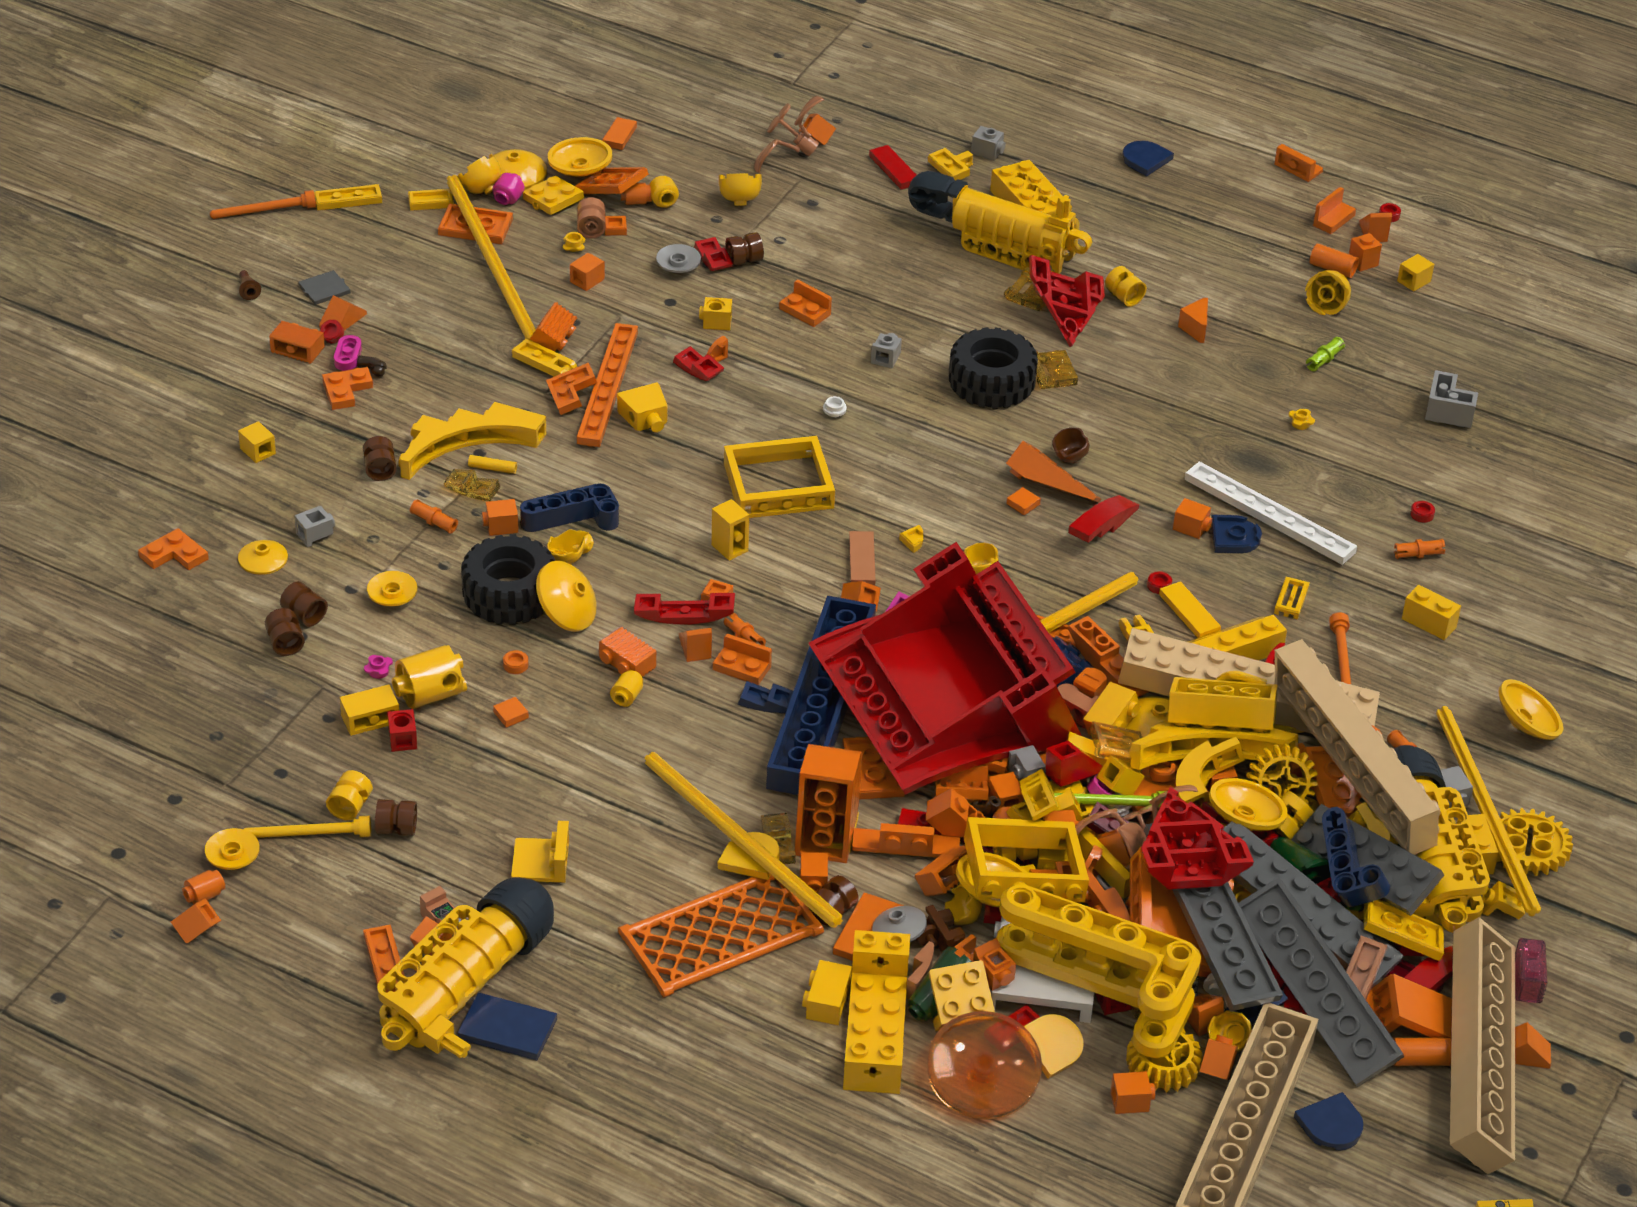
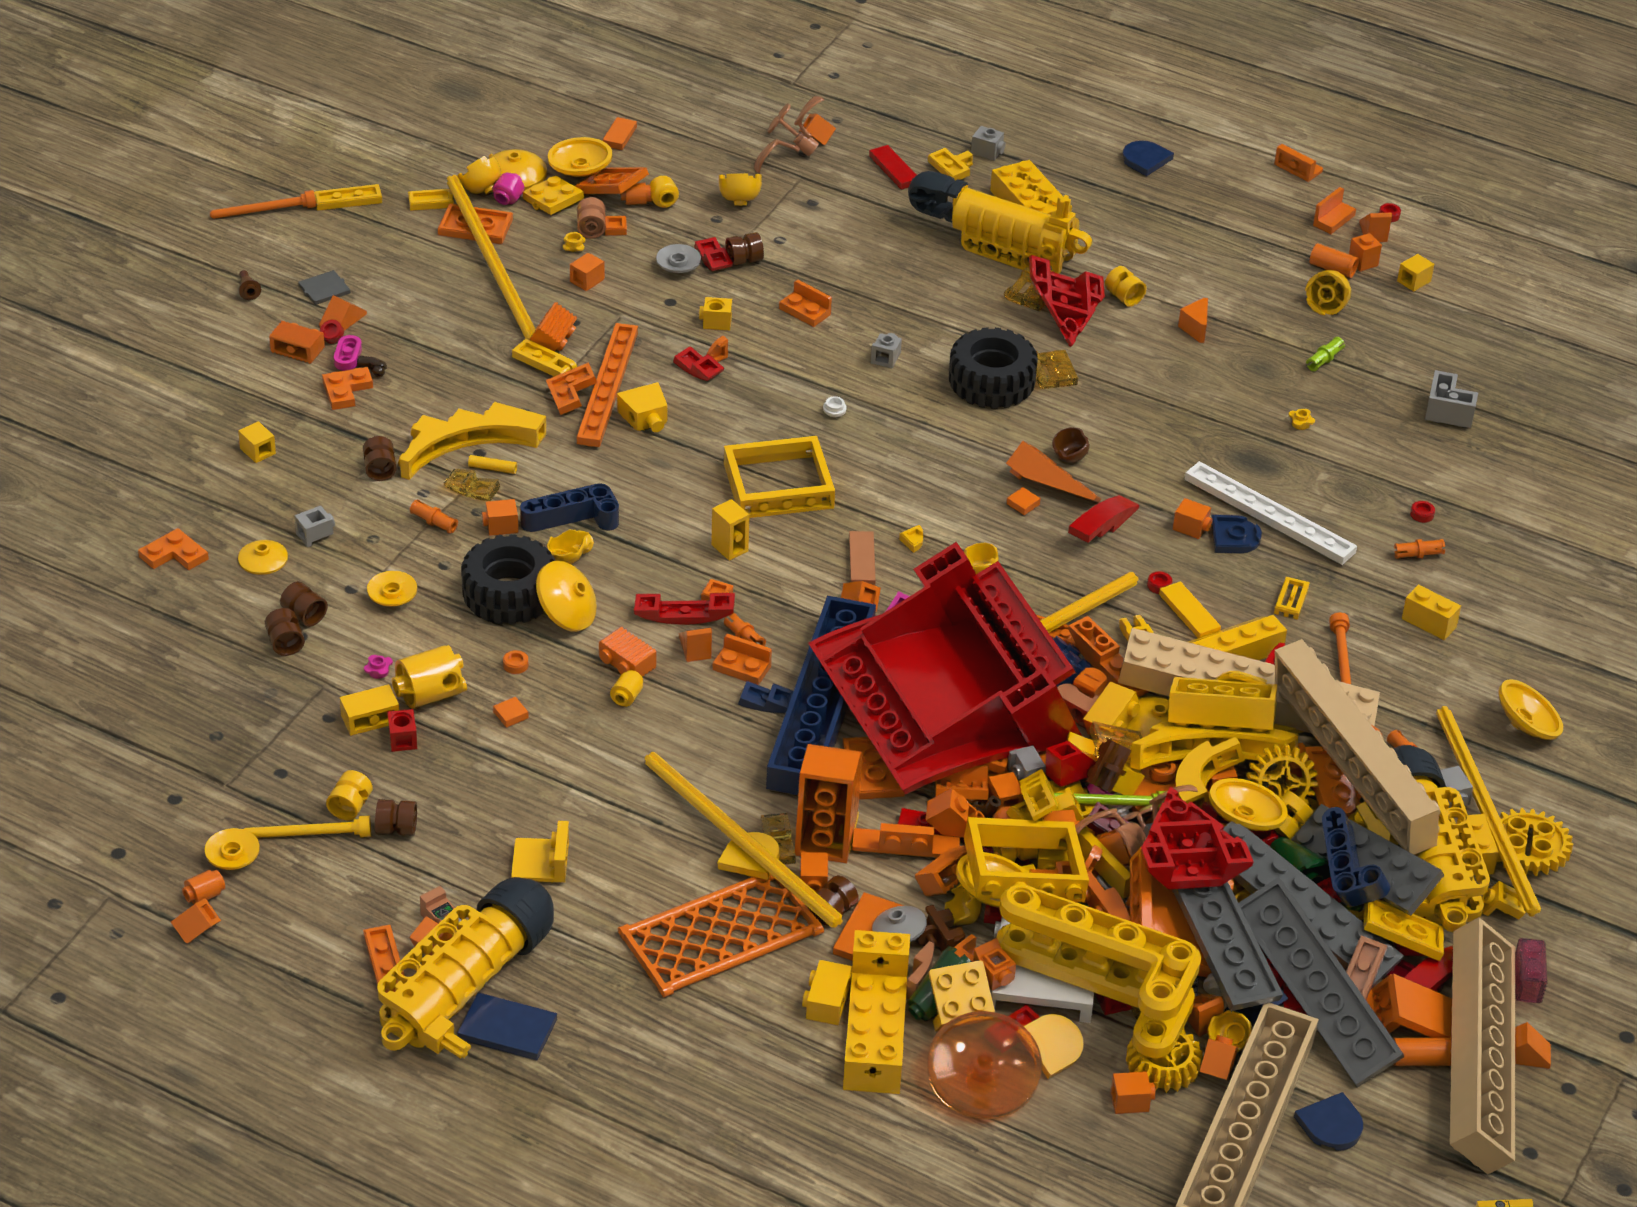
none -> reddish brown hips [1087,739,1132,793]

